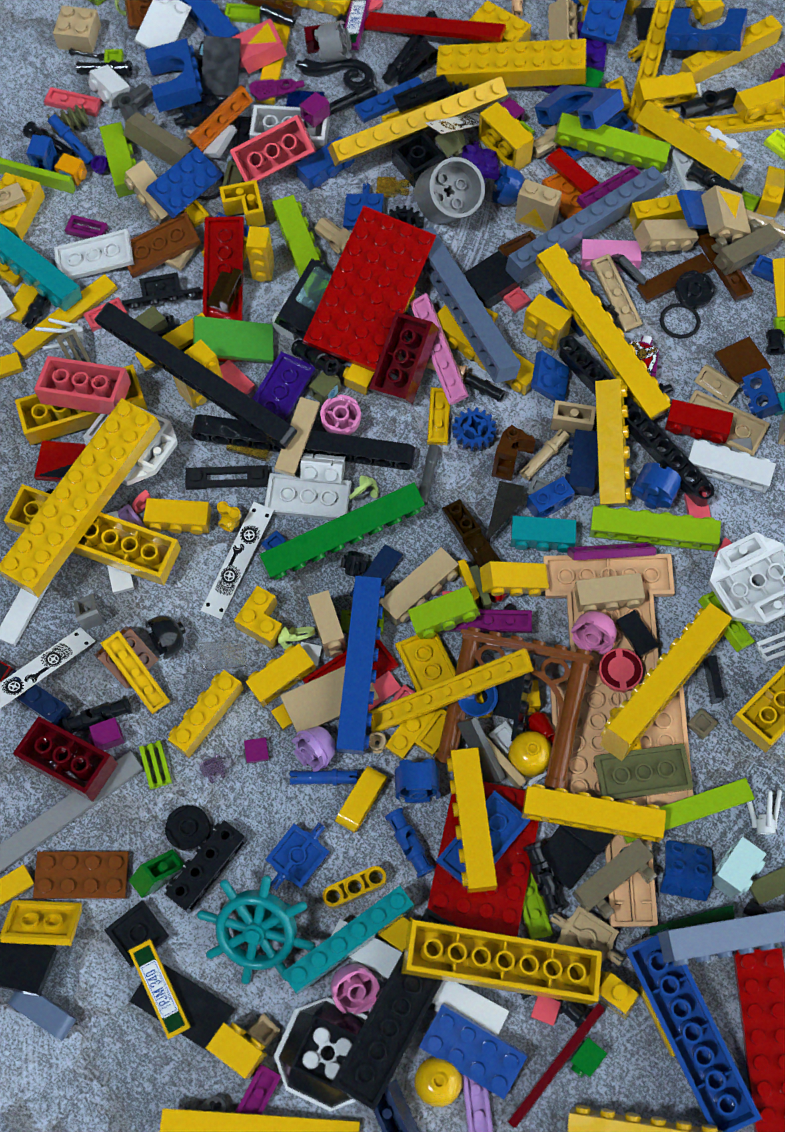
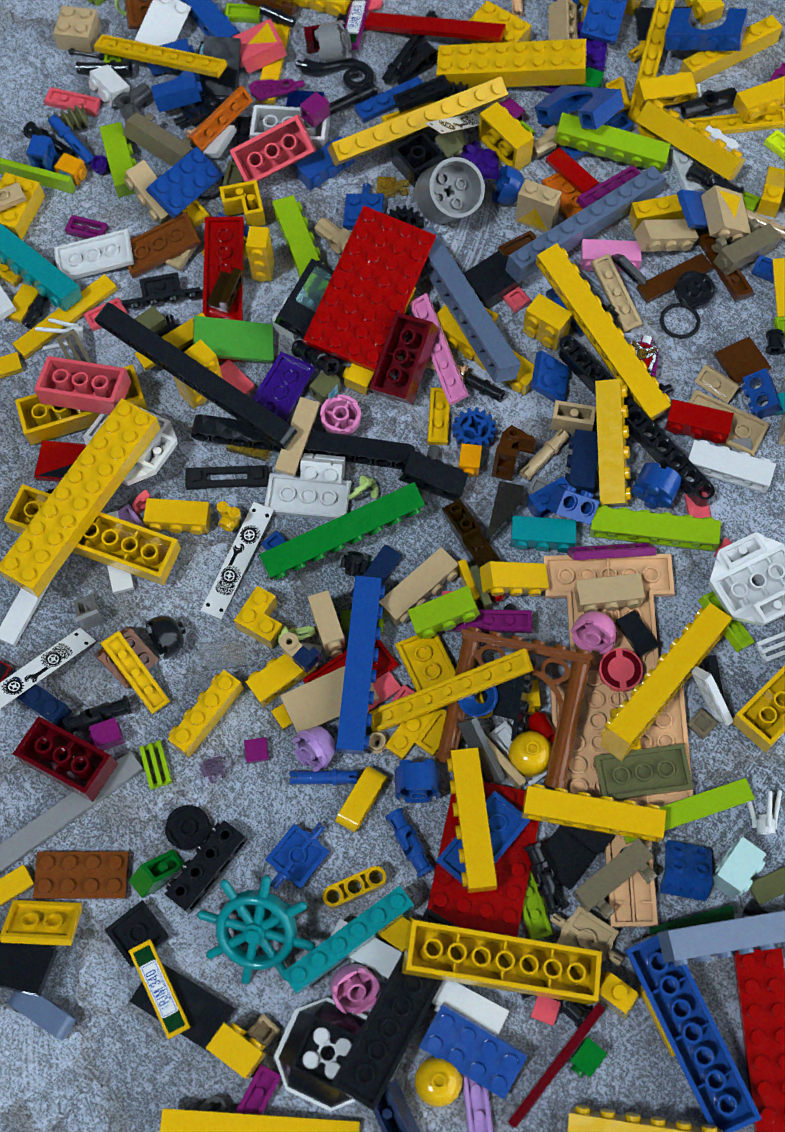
none -> yellow tile [93,34,227,78]
none -> leg [279,632,322,674]
none -> black brick [398,451,468,502]
none -> light orange brick [458,443,482,478]
none -> blue brick [546,484,600,525]
none -> white tile [691,666,734,726]

